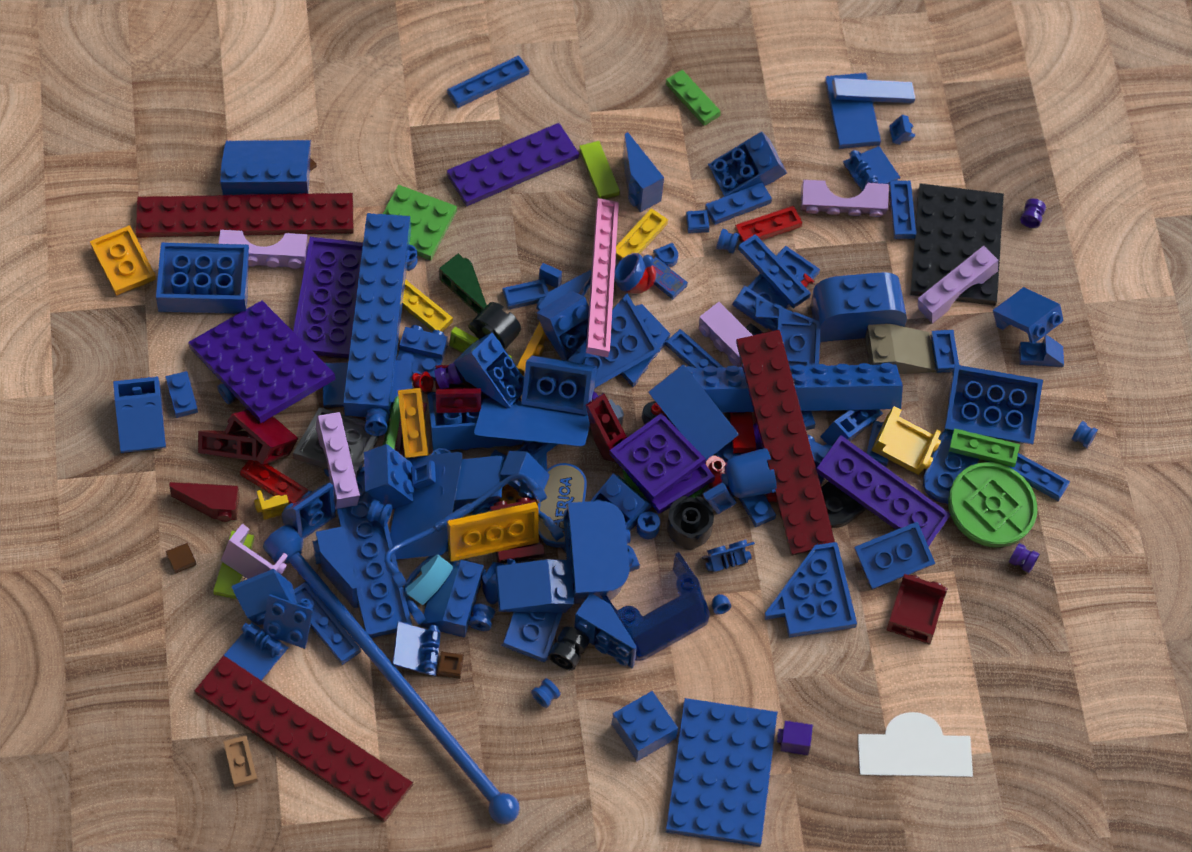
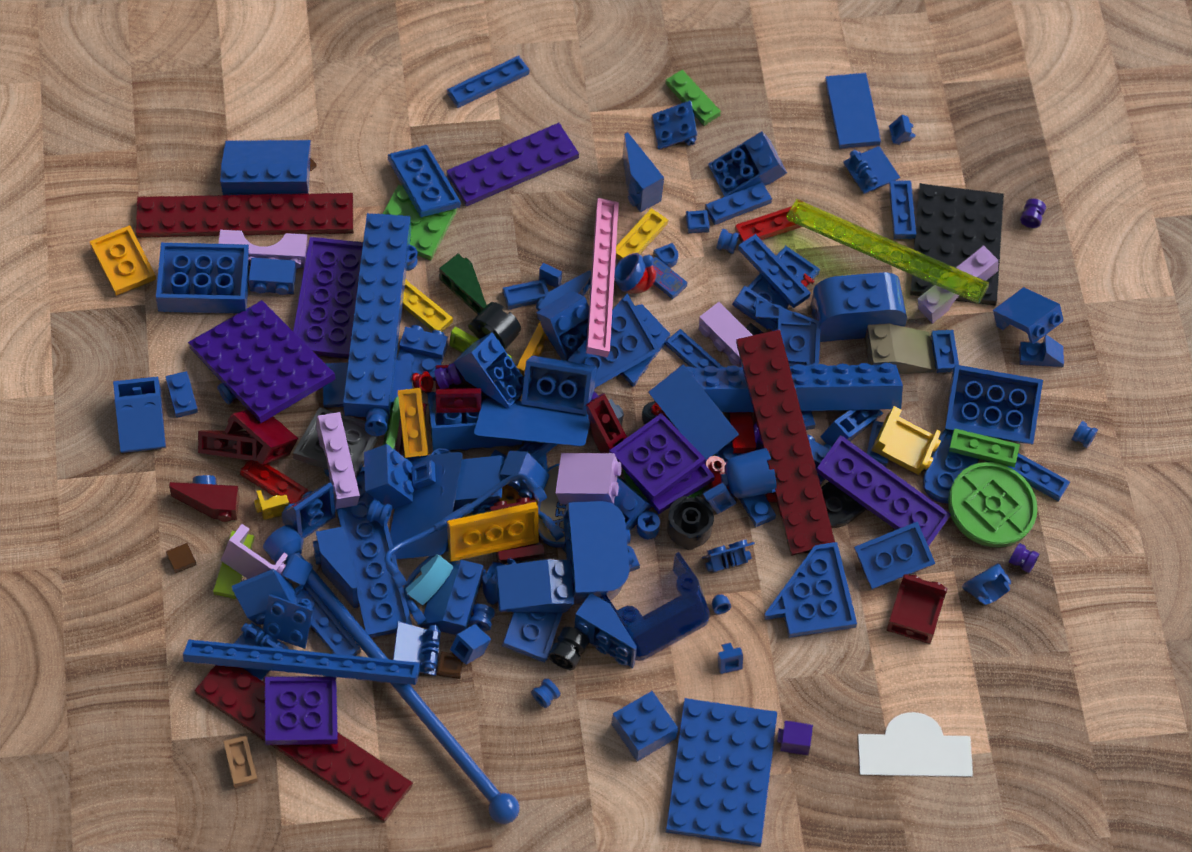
lime tile [579,141,620,199] -> none
lavender arch [801,180,889,217] -> none
tile [832,78,916,103] -> none
none -> blue plate [183,639,420,685]
none -> blue tile [193,475,216,485]
none -> blue brick [249,258,296,295]
none -> dark purple plate [265,676,338,745]
none -> blue slope [282,554,313,585]
none -> blue tile [387,145,461,217]
none -> blue brick [450,624,491,665]
none -> lavender brick [555,453,621,504]
none -> blue hinge [652,100,698,150]
none -> blue tile [718,643,743,674]
none -> clear neon green plate [786,199,989,304]
none -> blue hair [962,564,1011,605]

